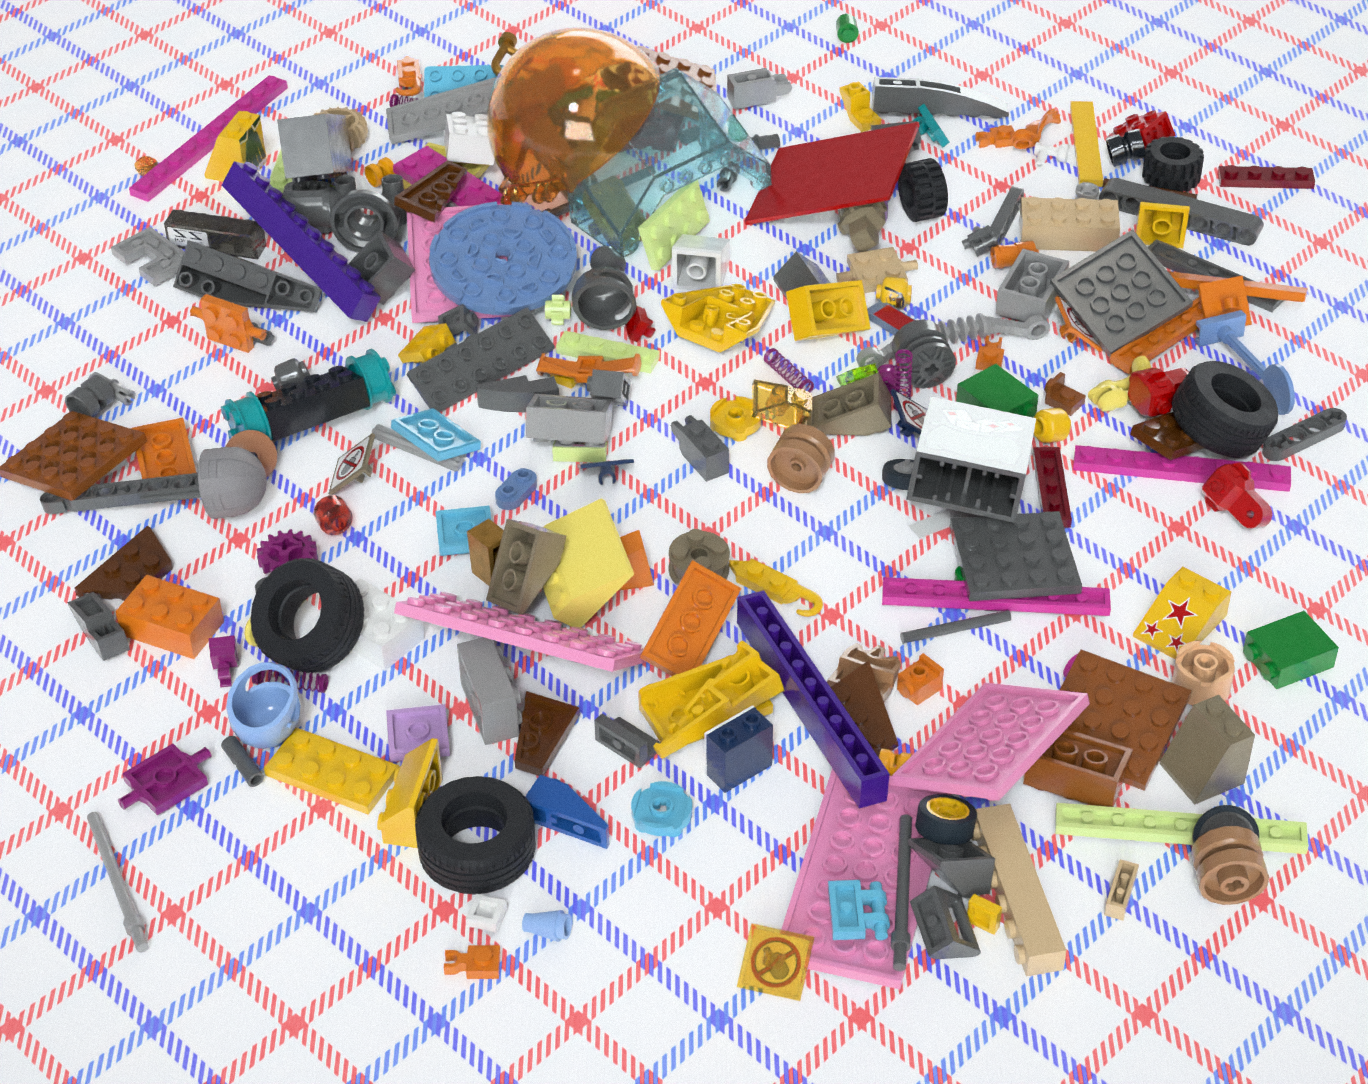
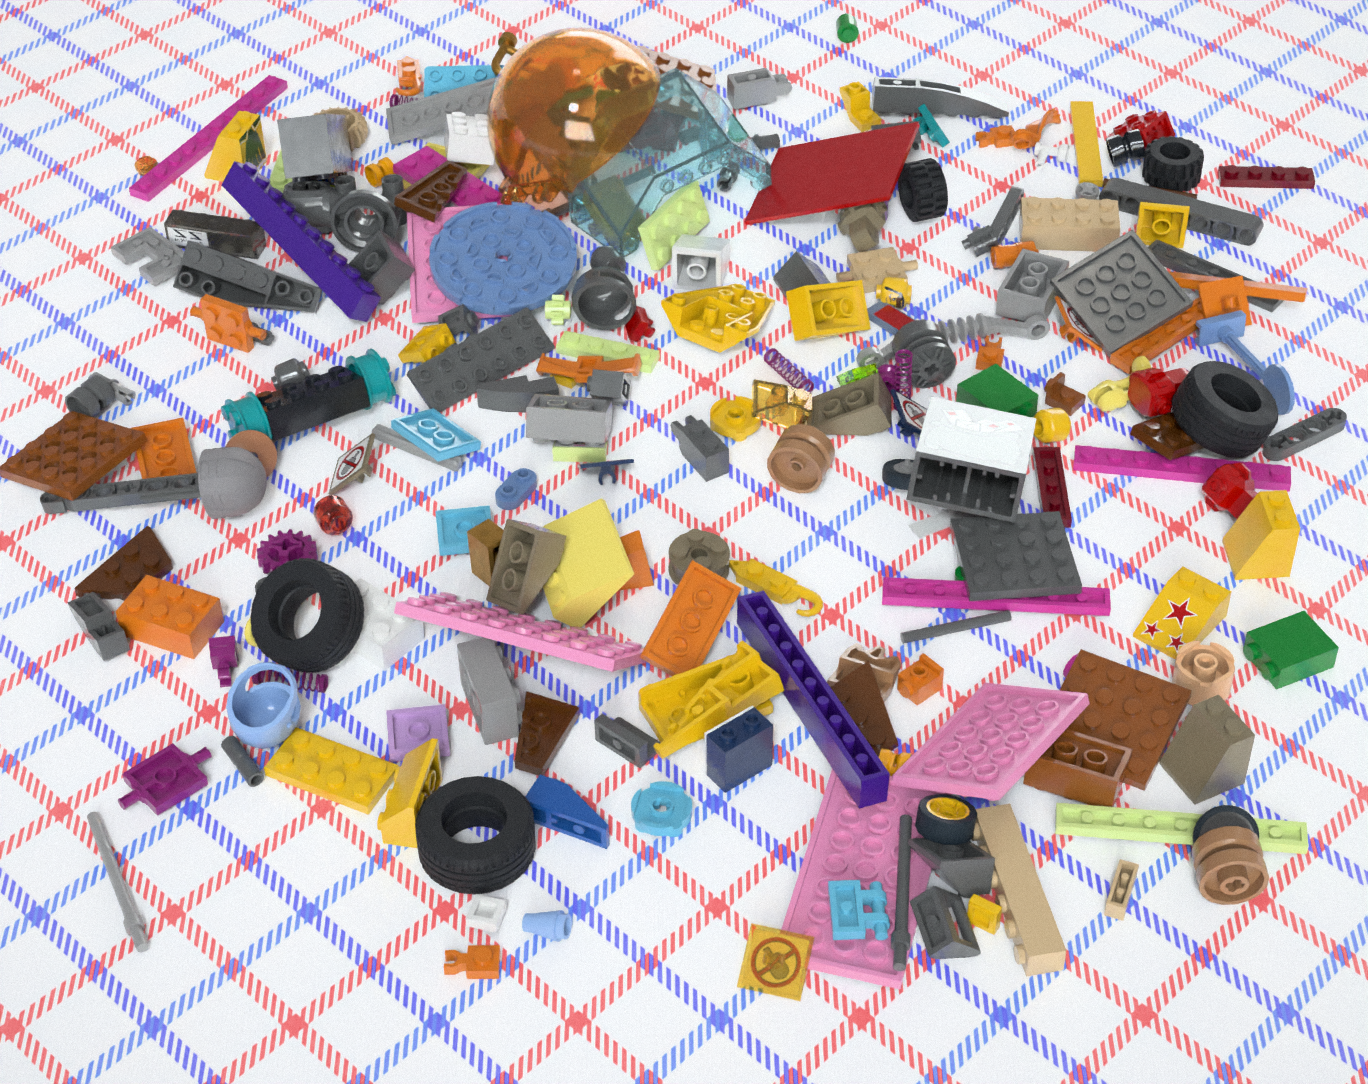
none -> yellow slope [1222,490,1301,580]

